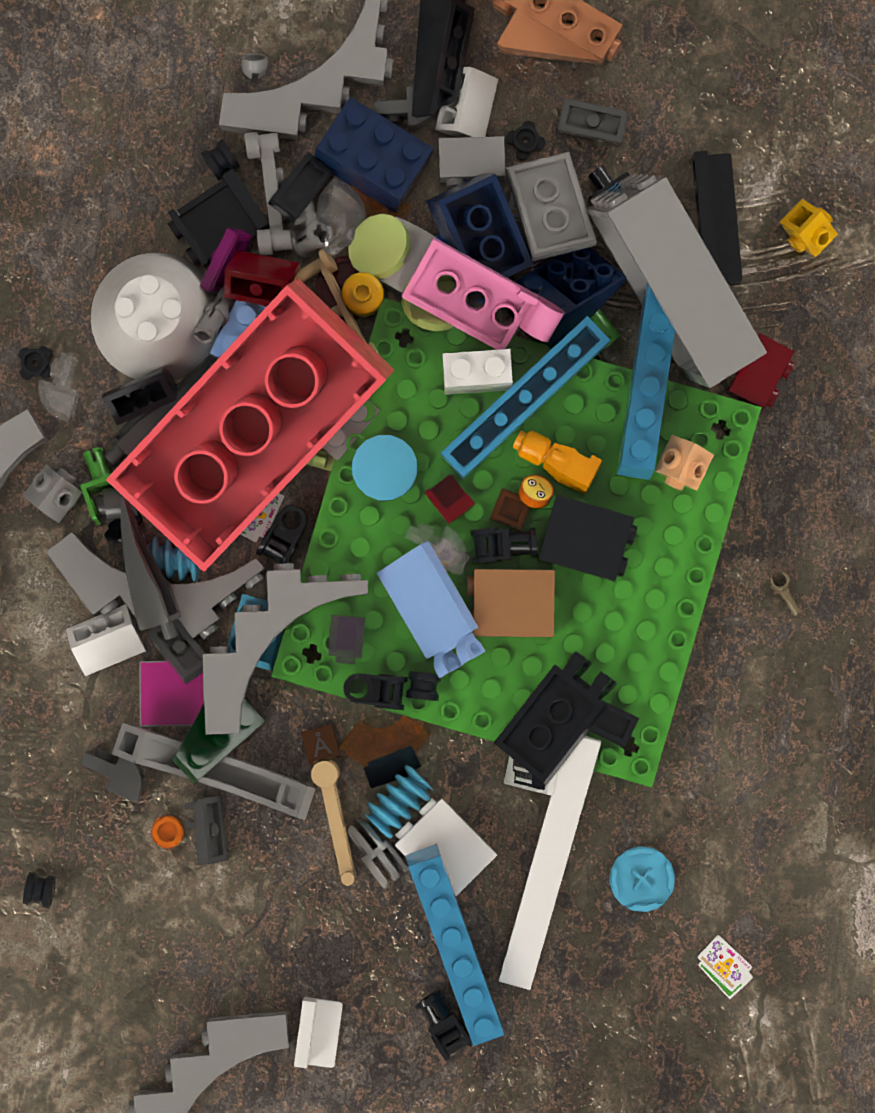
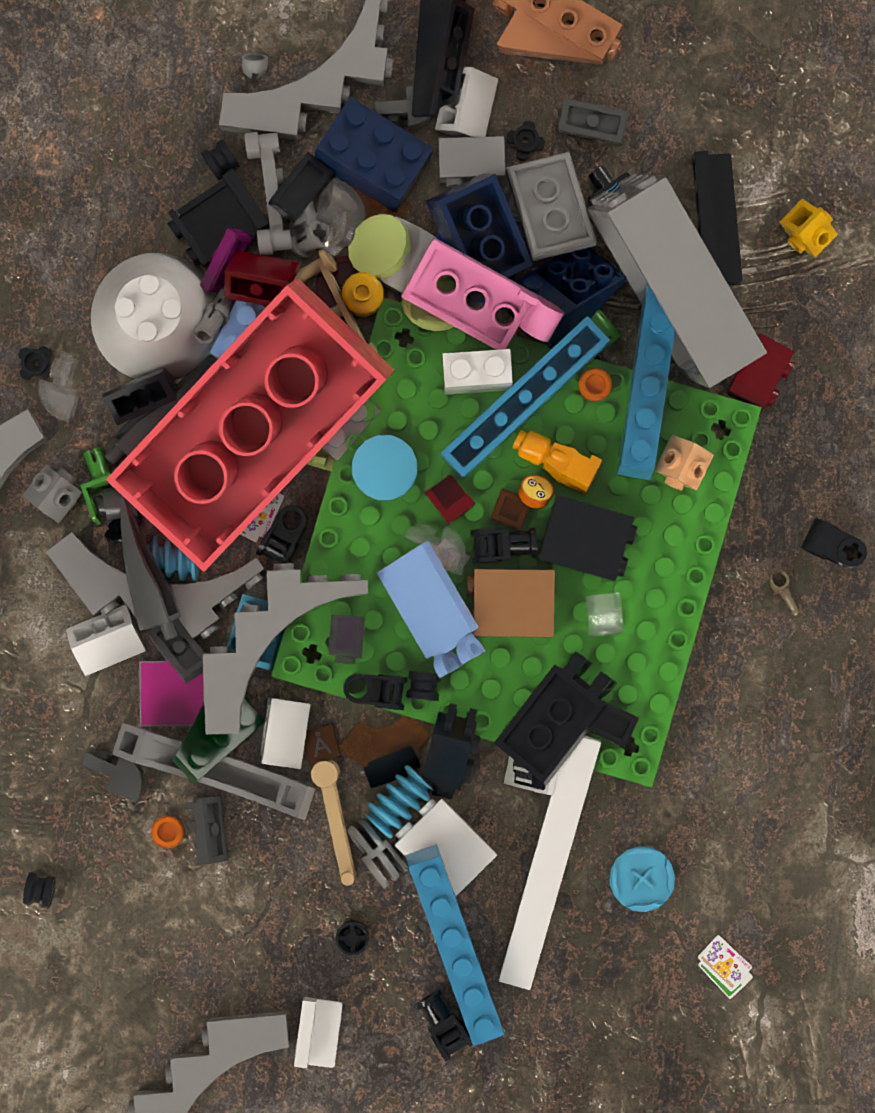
none -> white brick [258,697,310,769]
none -> black wheel [336,920,369,956]
none -> black hinge [423,703,481,799]
none -> orange tile [578,368,612,402]
none -> clear brick [585,592,623,637]
none -> black piece [801,518,867,569]

